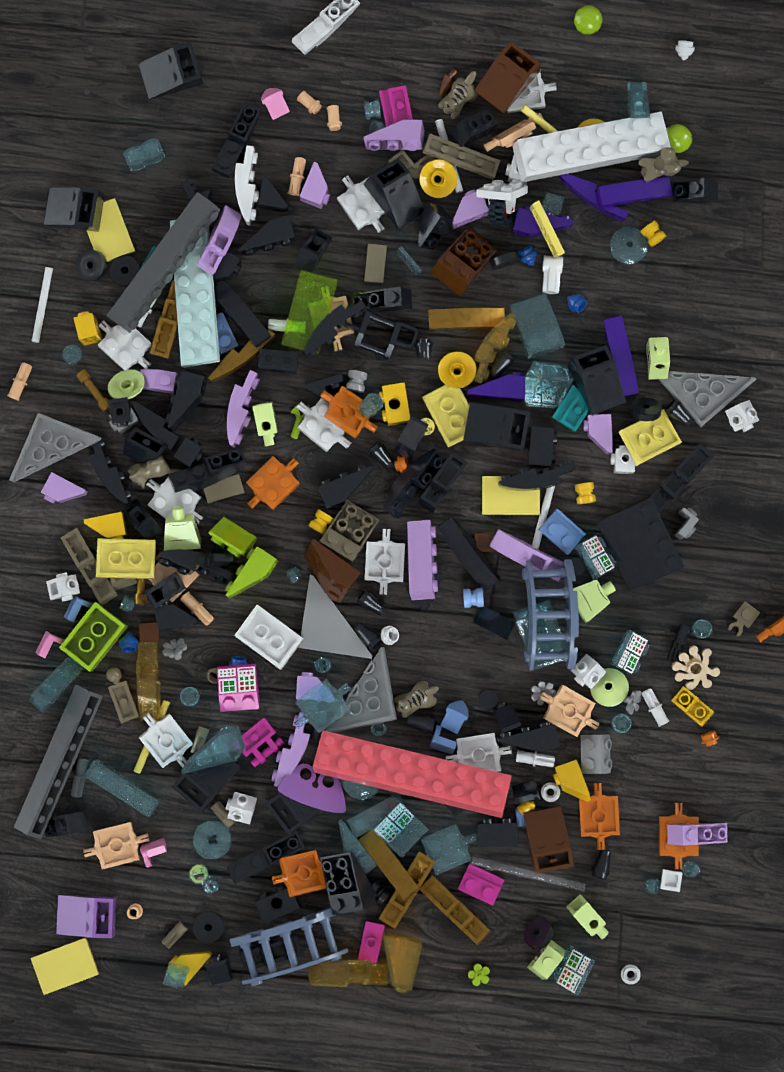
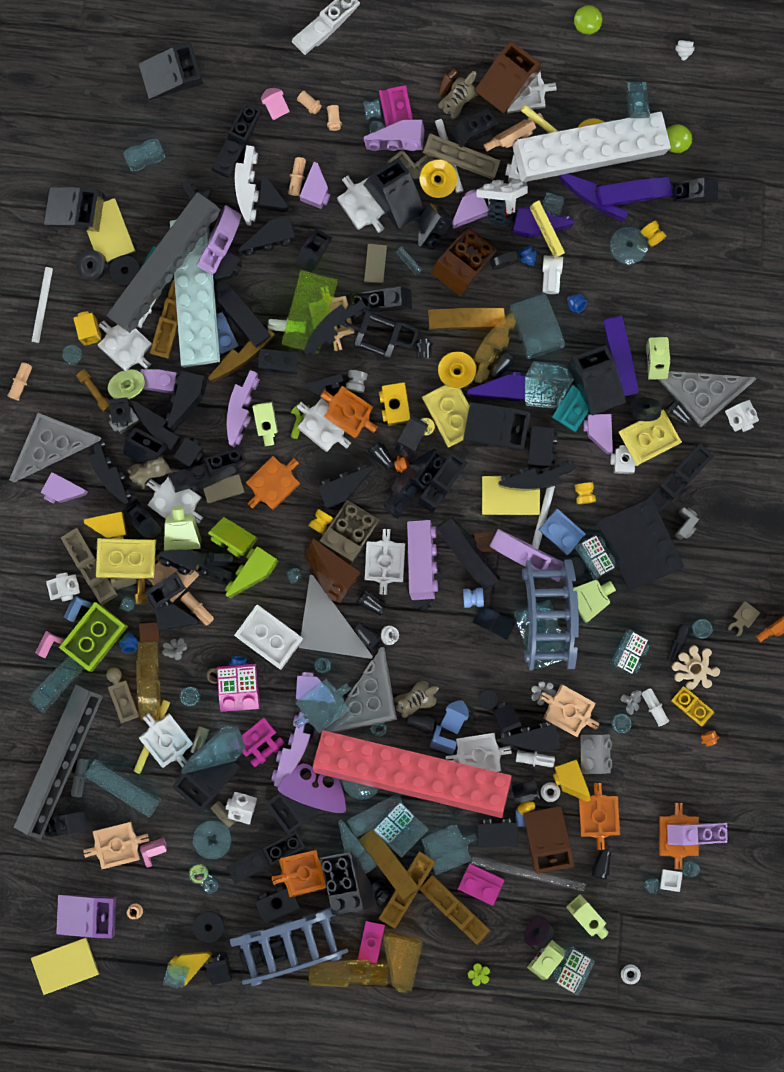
dark tan piece [162,921,188,949] -> none
clear light blue wheel [359,393,383,417] -> none
white brick [571,654,606,689] -> none
yellowish green dish [590,668,629,707] -> none
dark tan animal [638,147,689,182] -> none

